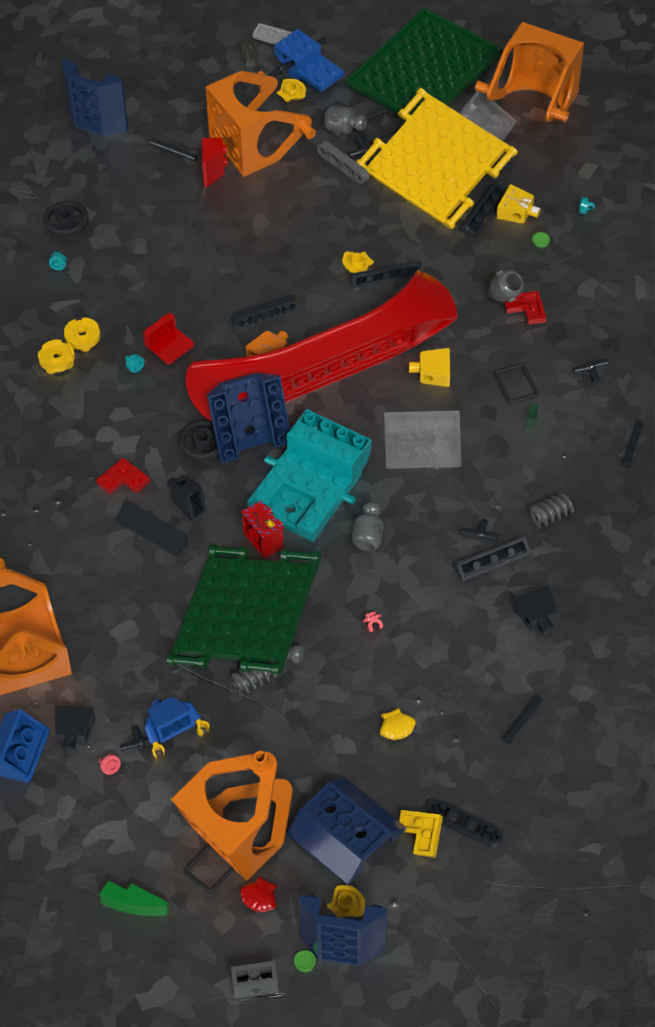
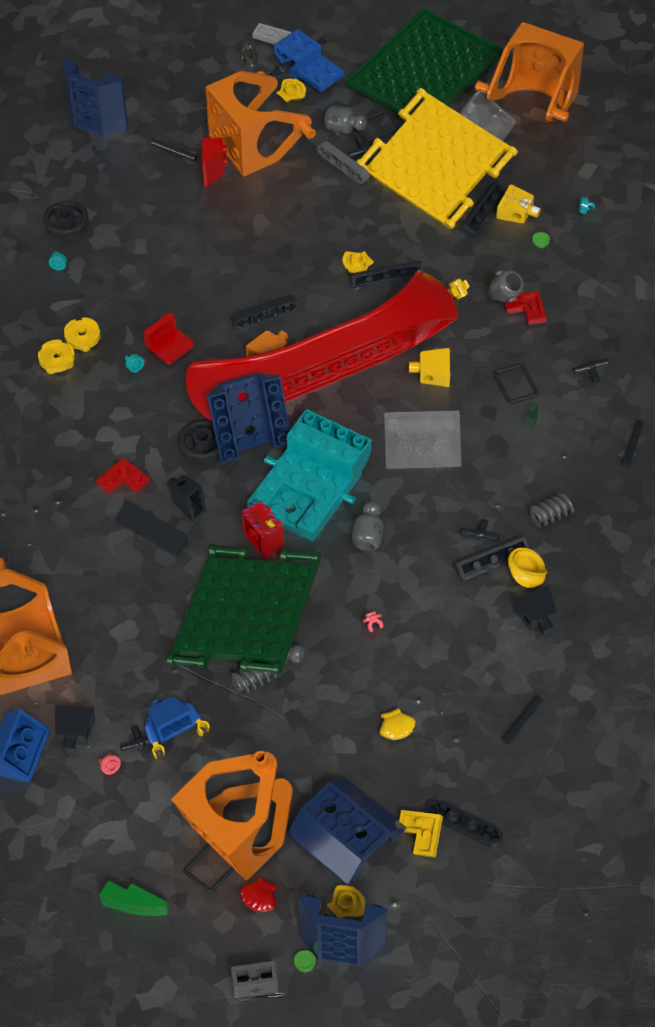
none -> yellow gear [448,278,470,300]
none -> yellow piece [508,548,547,588]

